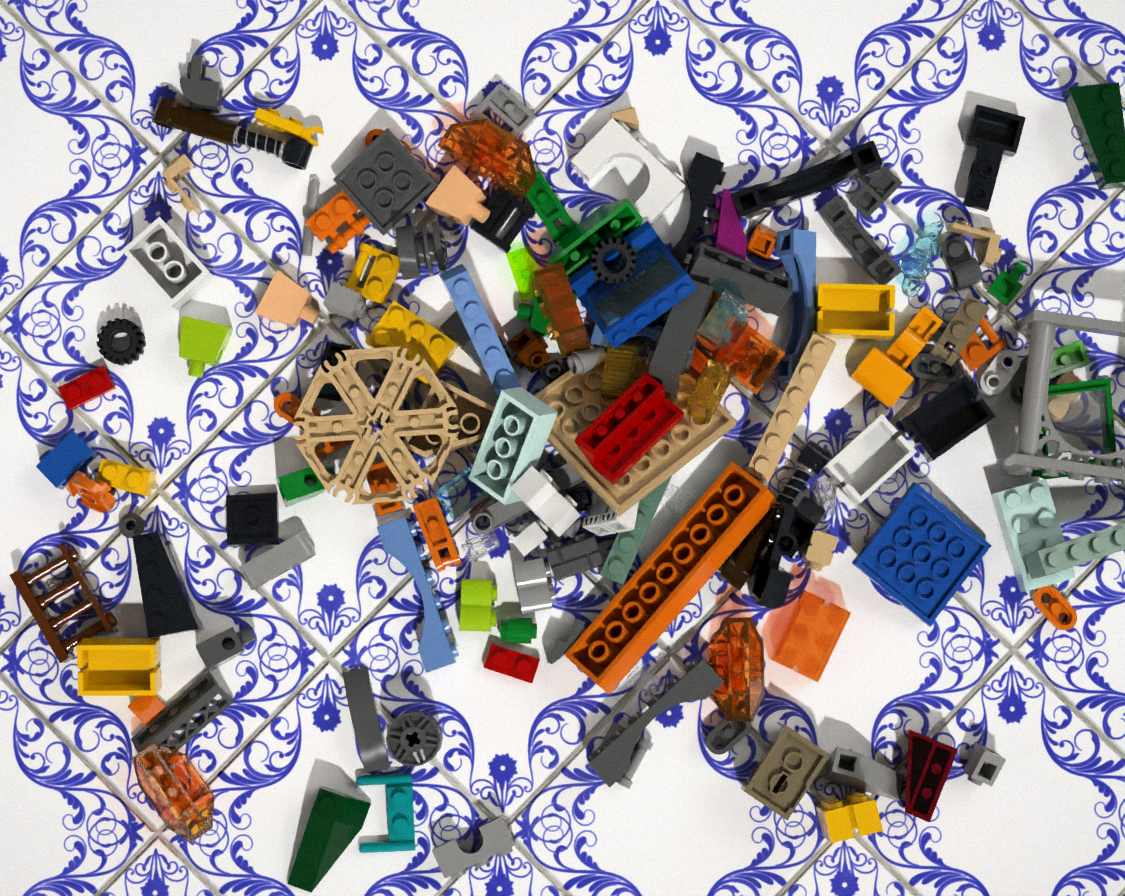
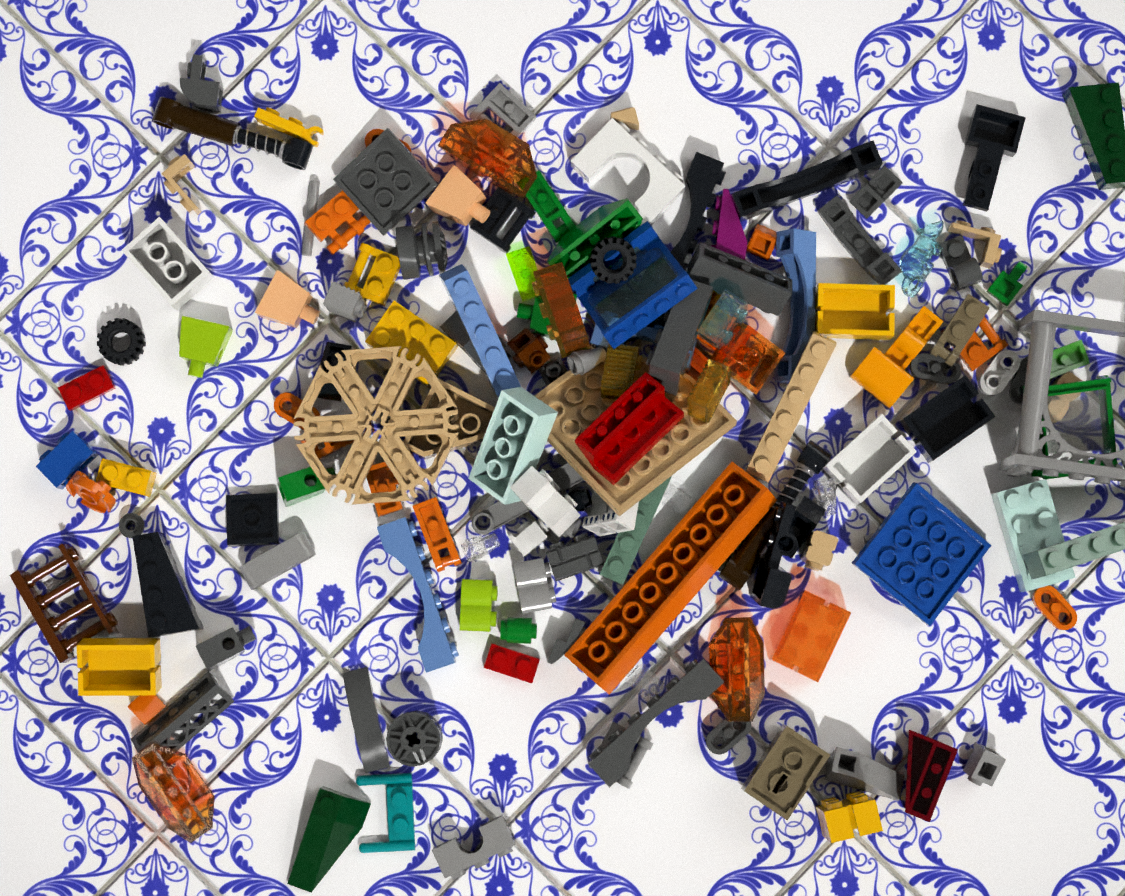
clear light blue piece [433,467,491,522] -> none

